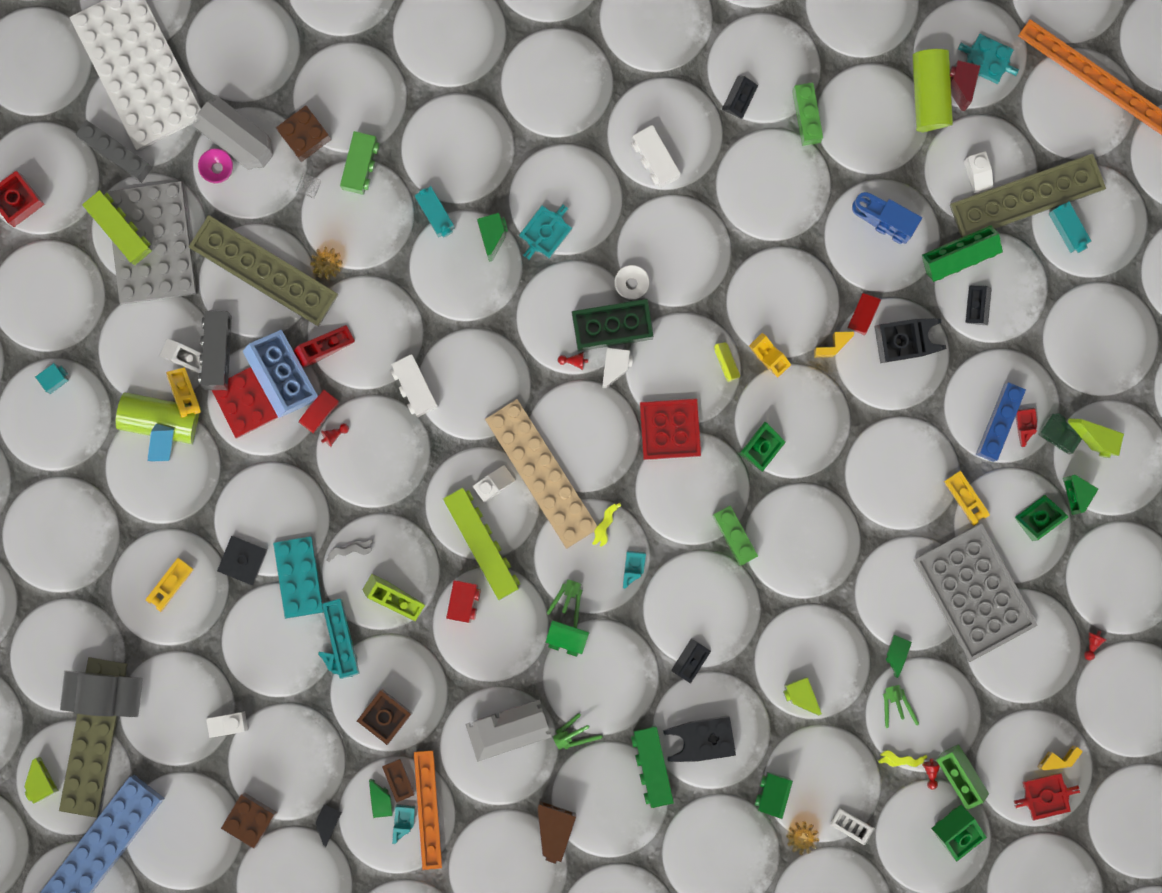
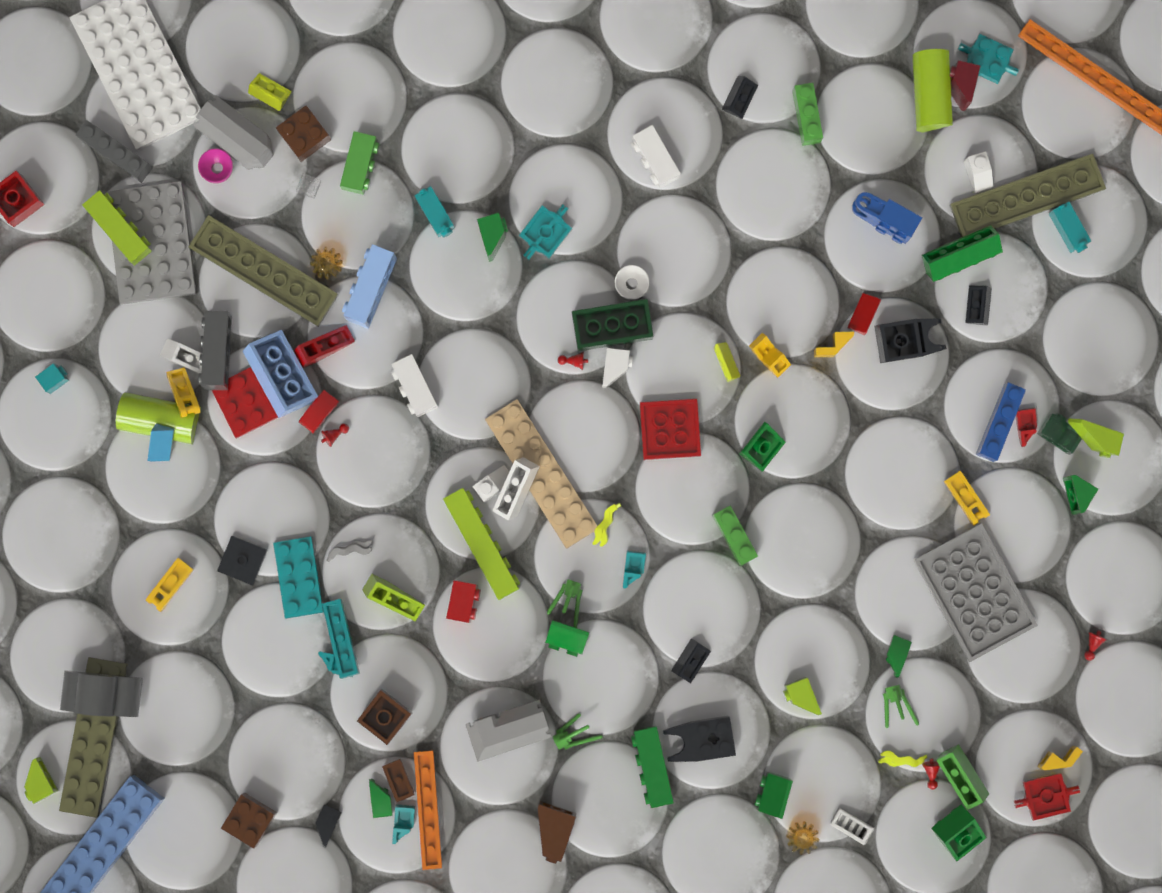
white slope [206,711,248,738] -> none
green slope [1015,495,1069,541] -> none
none -> neon yellow slope [248,73,292,111]
none -> light blue brick [342,244,397,329]
none -> white brick [493,457,540,520]

